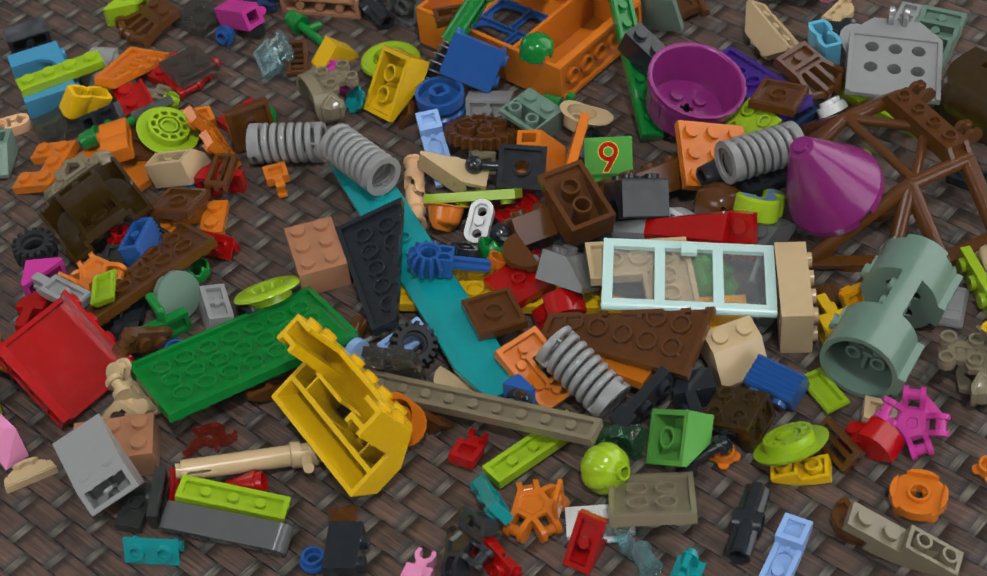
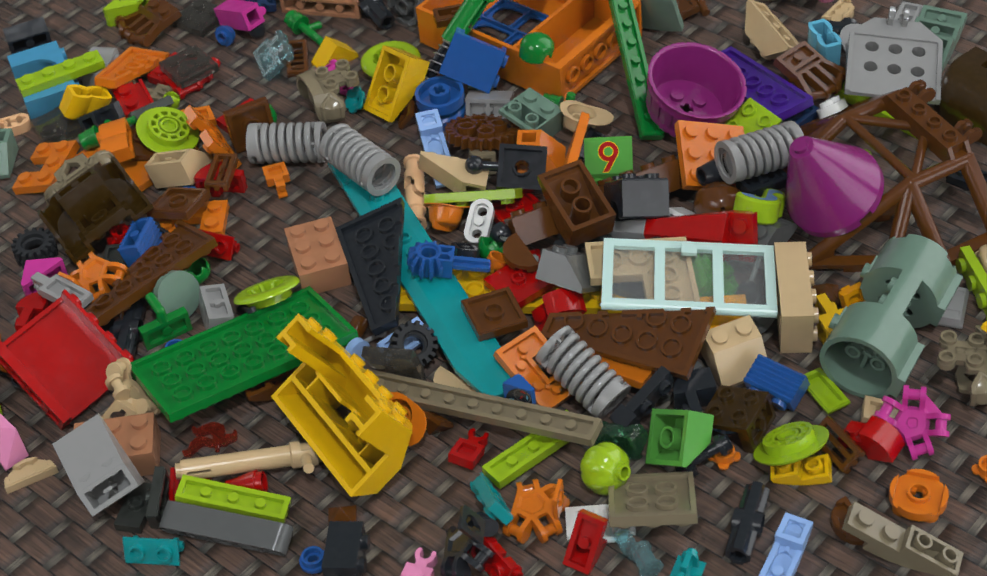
lime tile [90,269,117,308] -> none
reddish brown plate [112,326,173,357] -> none
black brick [618,22,666,77] -> none
reddish brown plate [748,77,809,117] -> none

